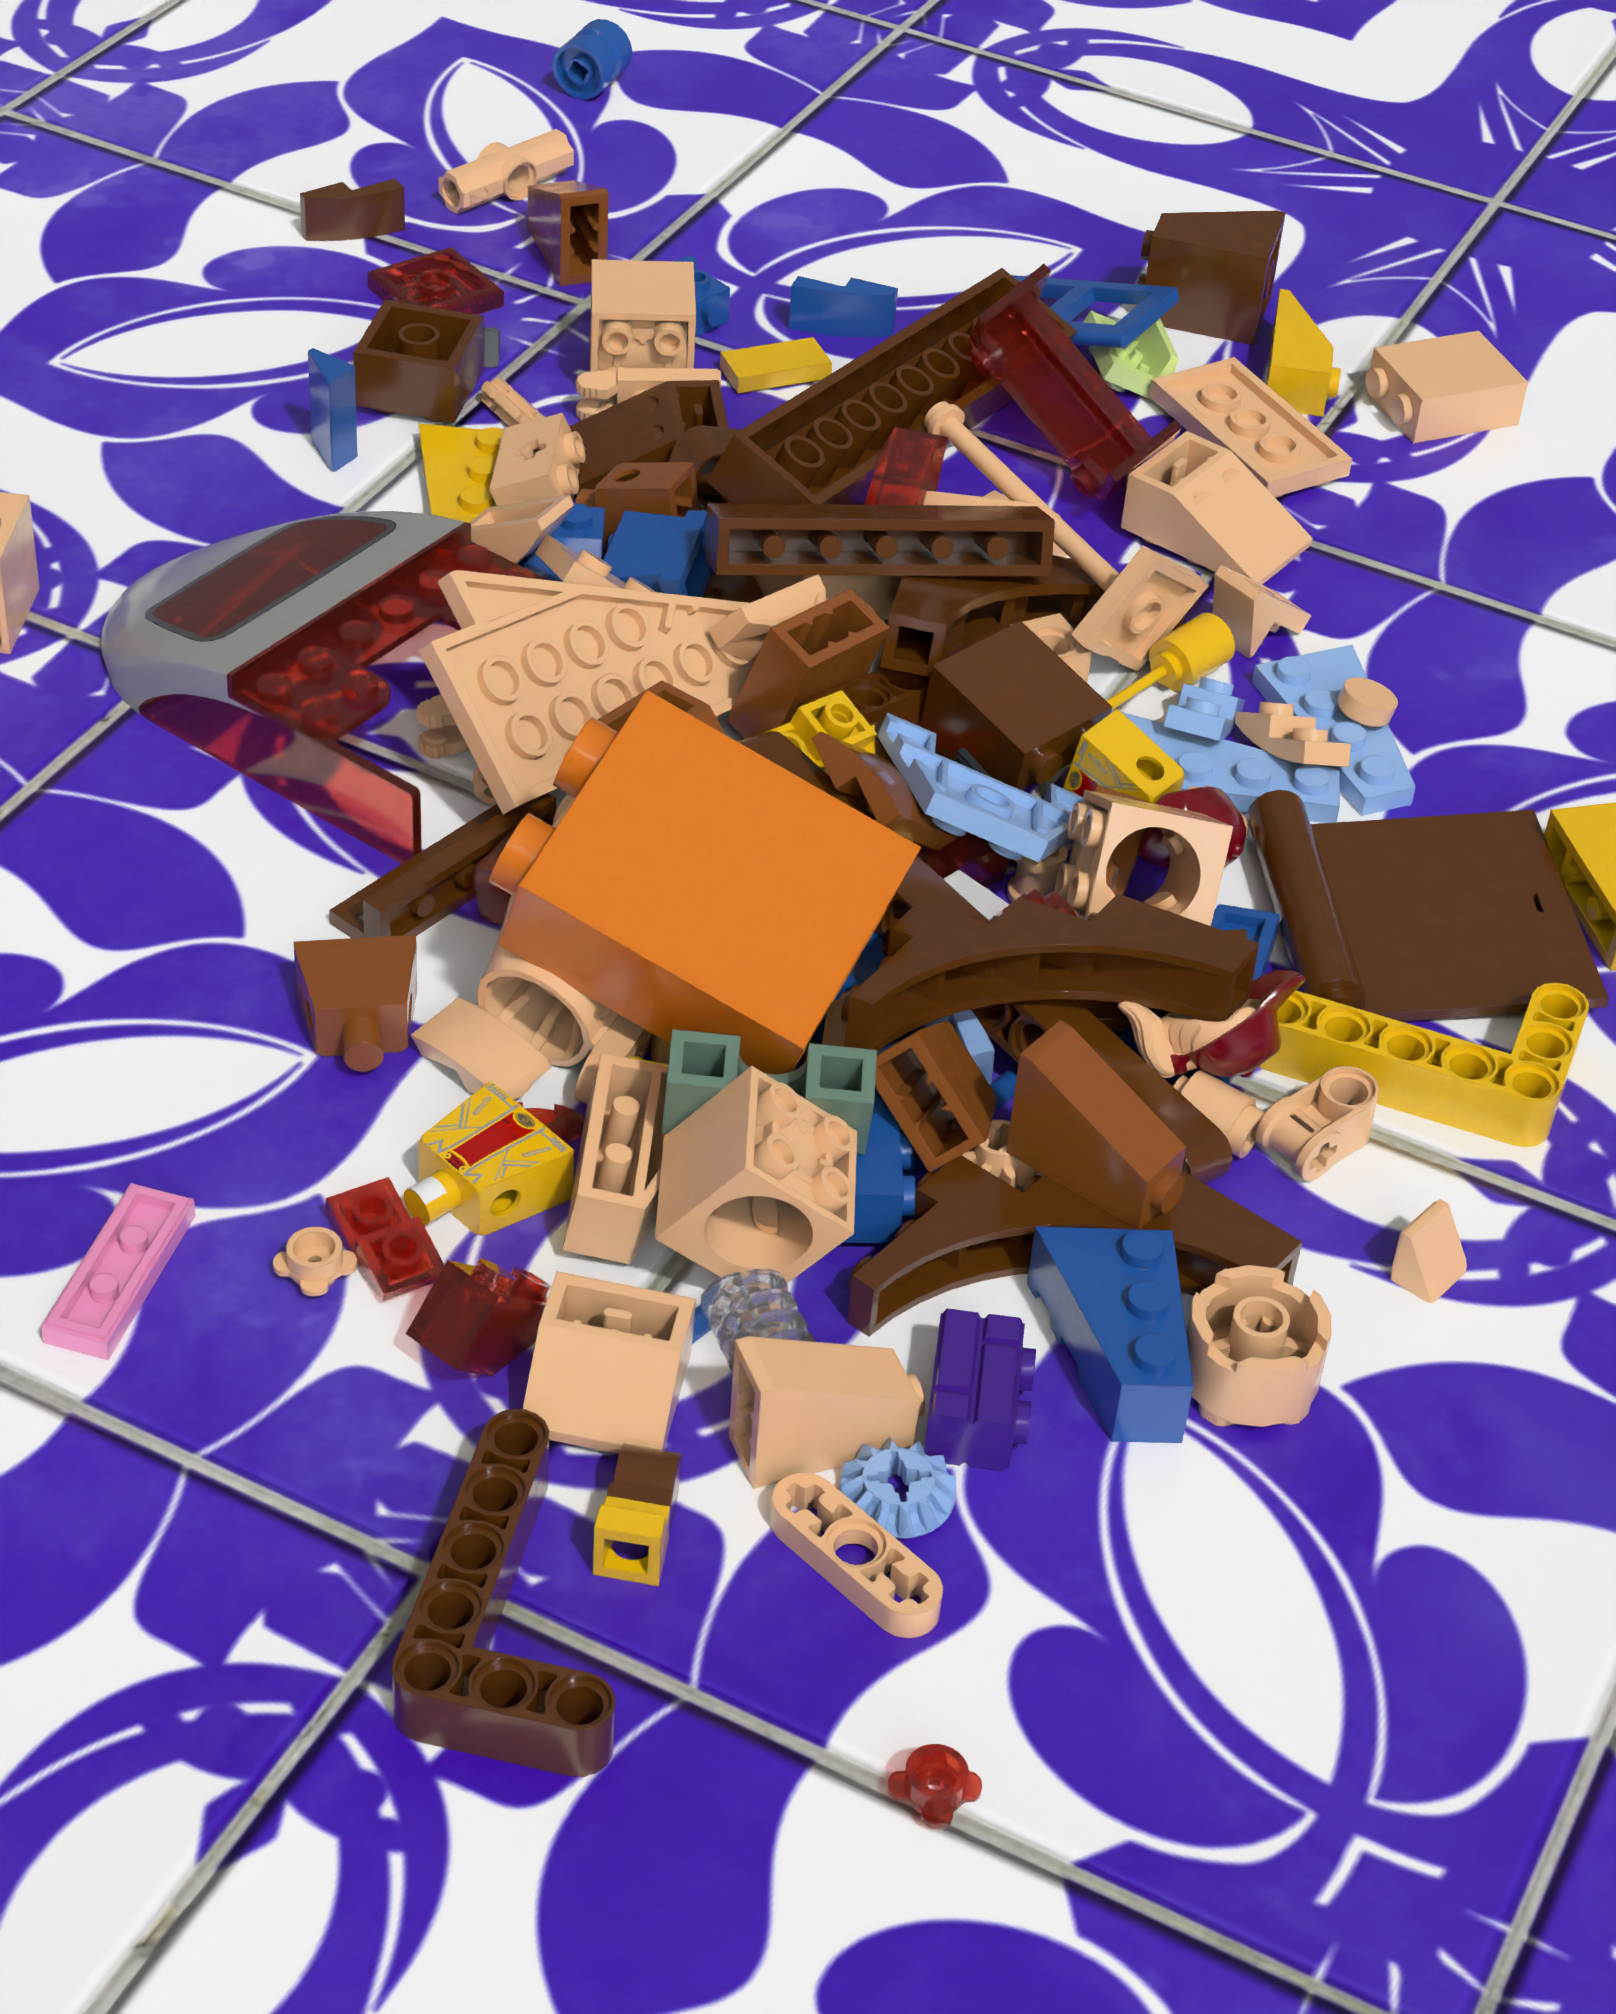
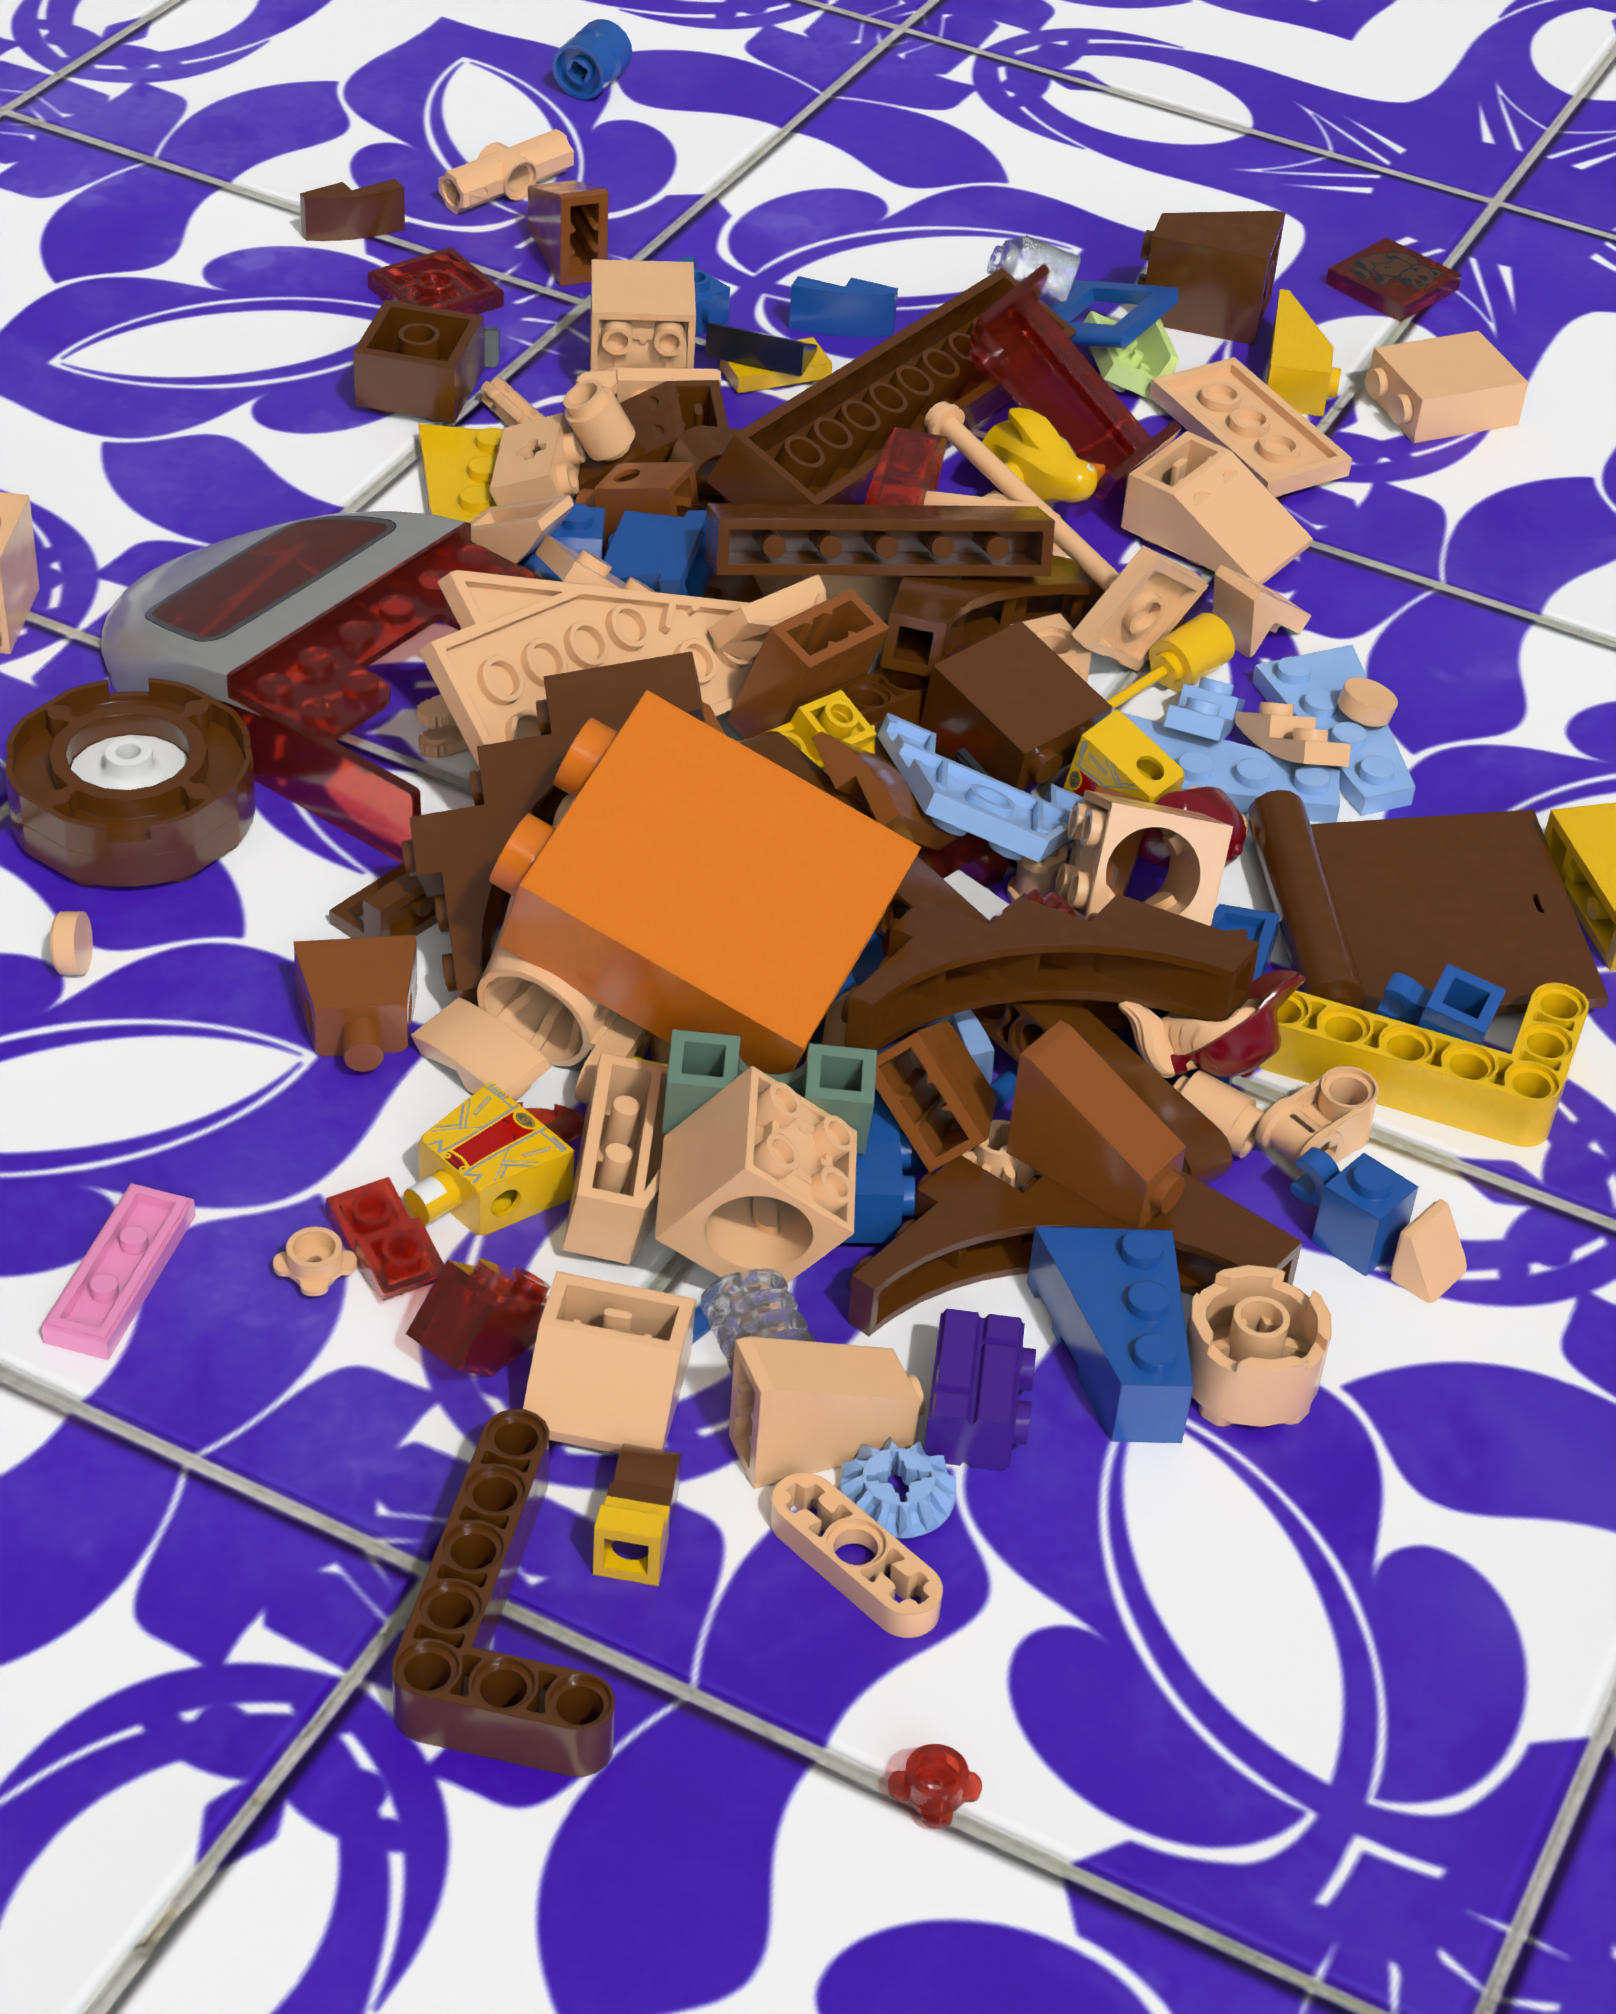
blue slope [308,348,358,471] -> none
none -> reddish brown piece [5,678,256,887]
none -> light nougat tile [50,911,93,975]
none -> reddish brown arch [402,651,705,1007]
none -> light nougat brick [563,379,635,461]
none -> black slope [705,322,817,377]
none -> yellow animal [982,408,1105,505]
none -> clear brick [986,235,1081,305]
none -> blue brick [1290,1147,1419,1277]
none -> clear red tile [1326,237,1462,322]
none -> blue brick [1375,963,1506,1045]

